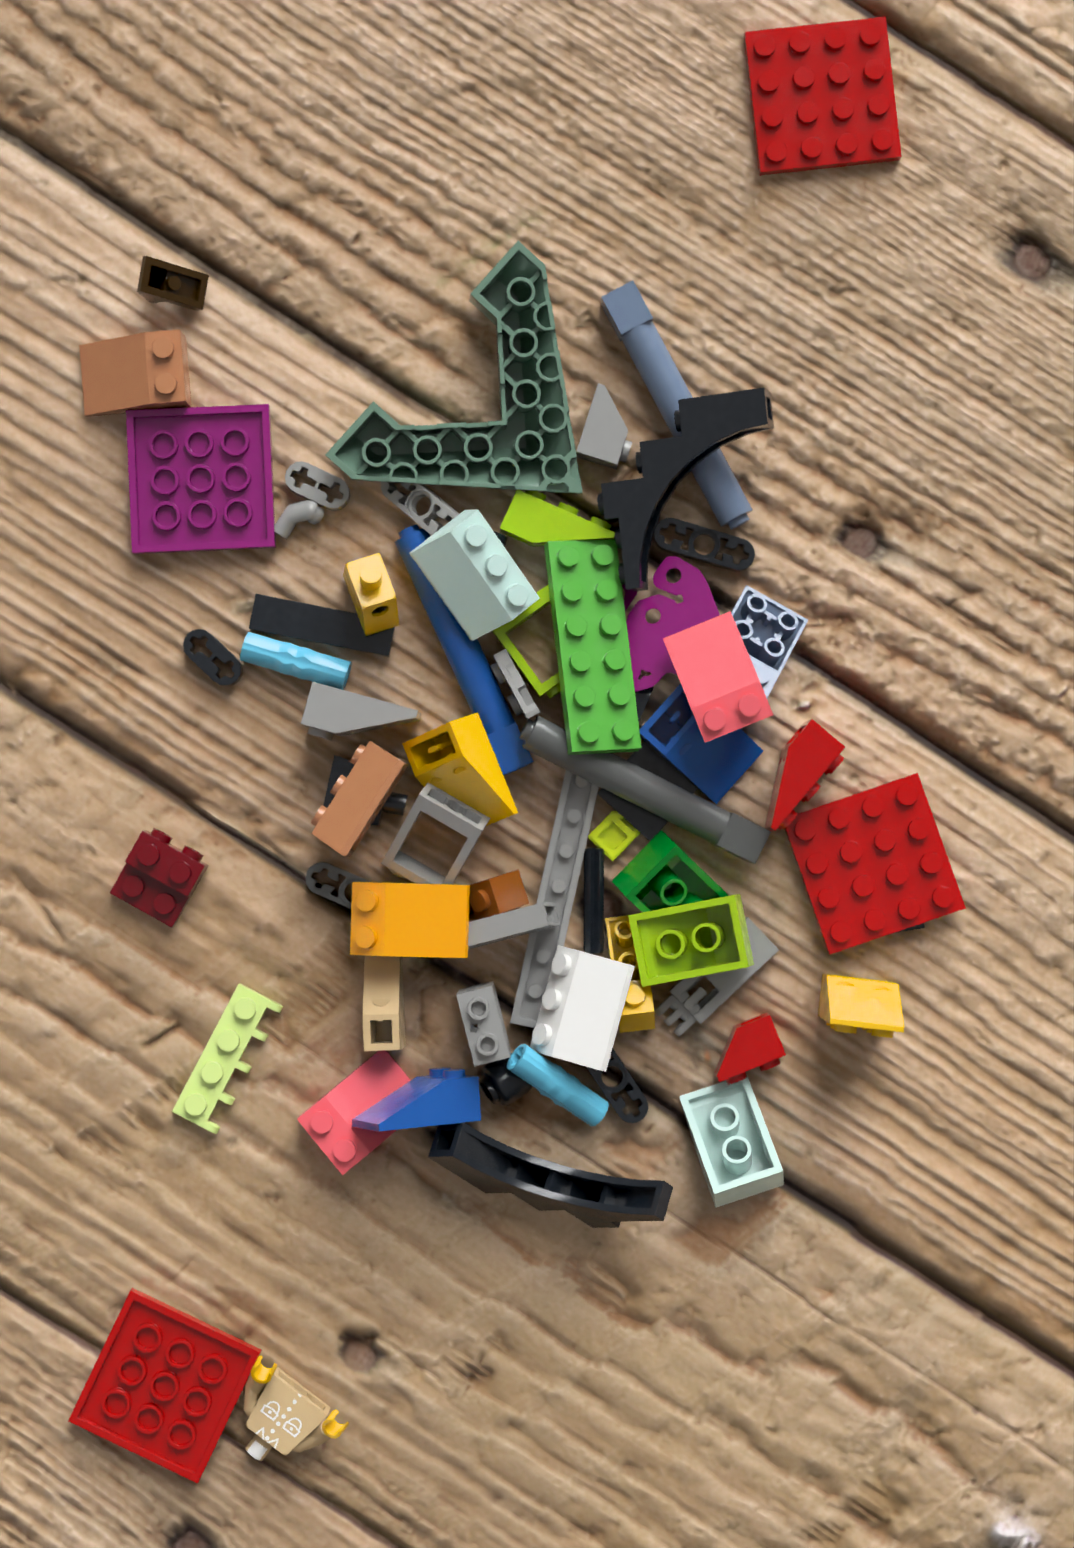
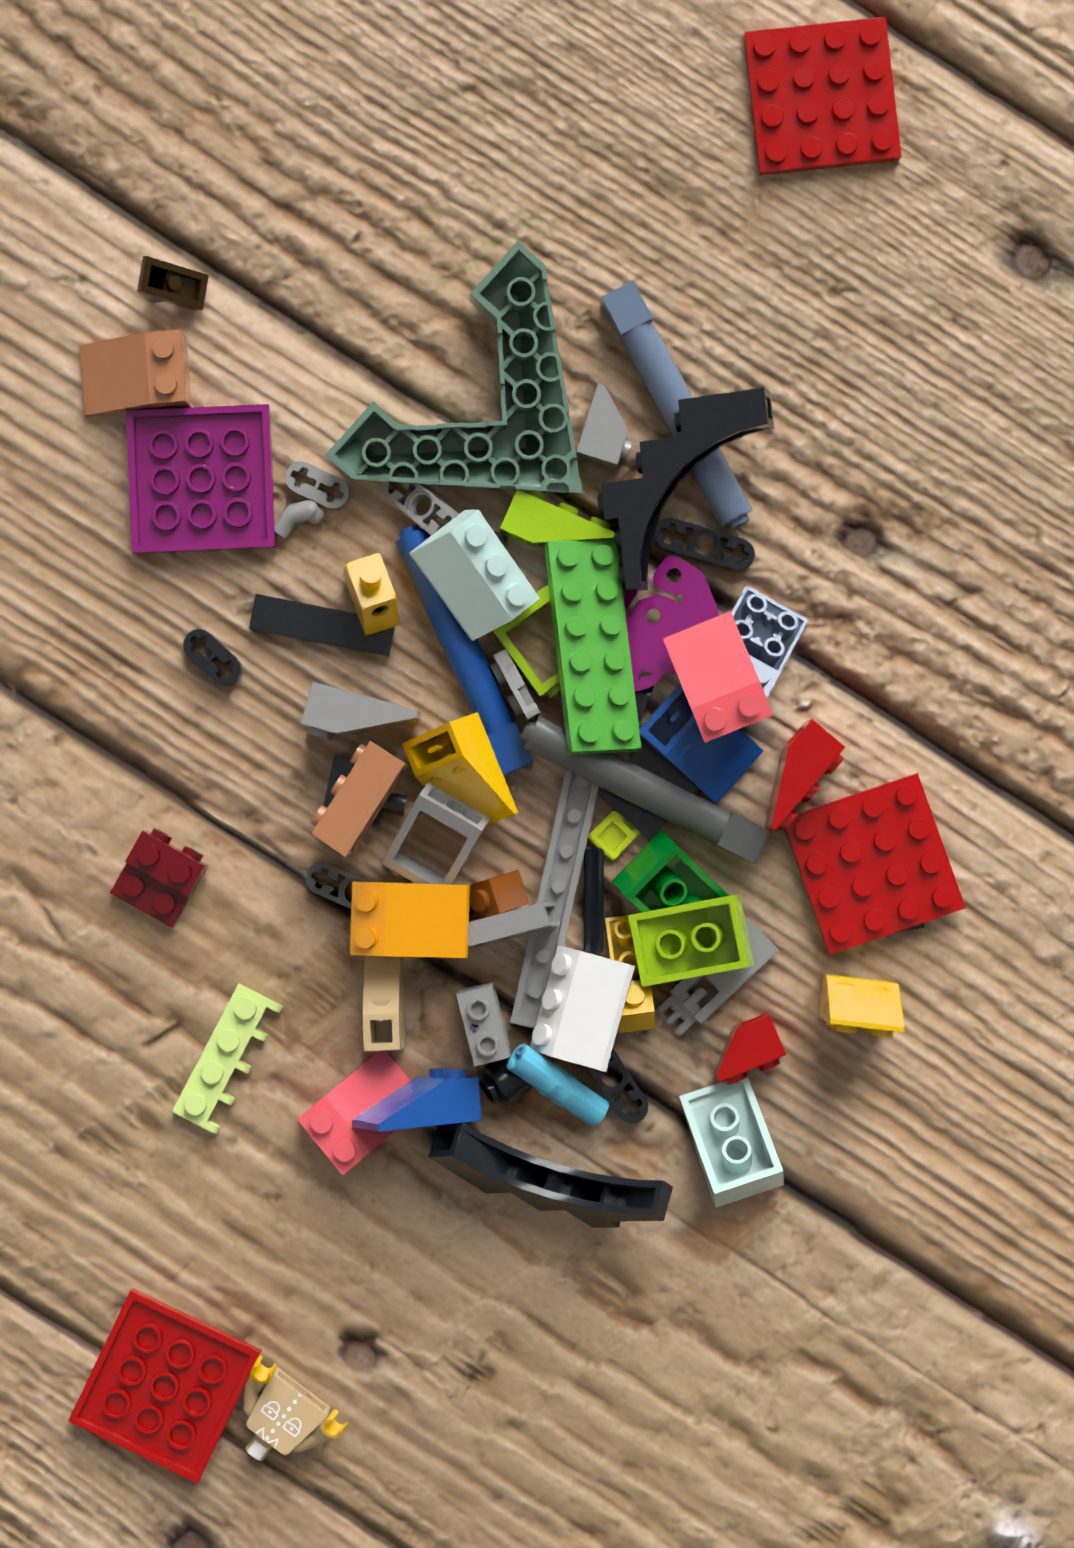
medium azure axle [240,632,352,690] -> none

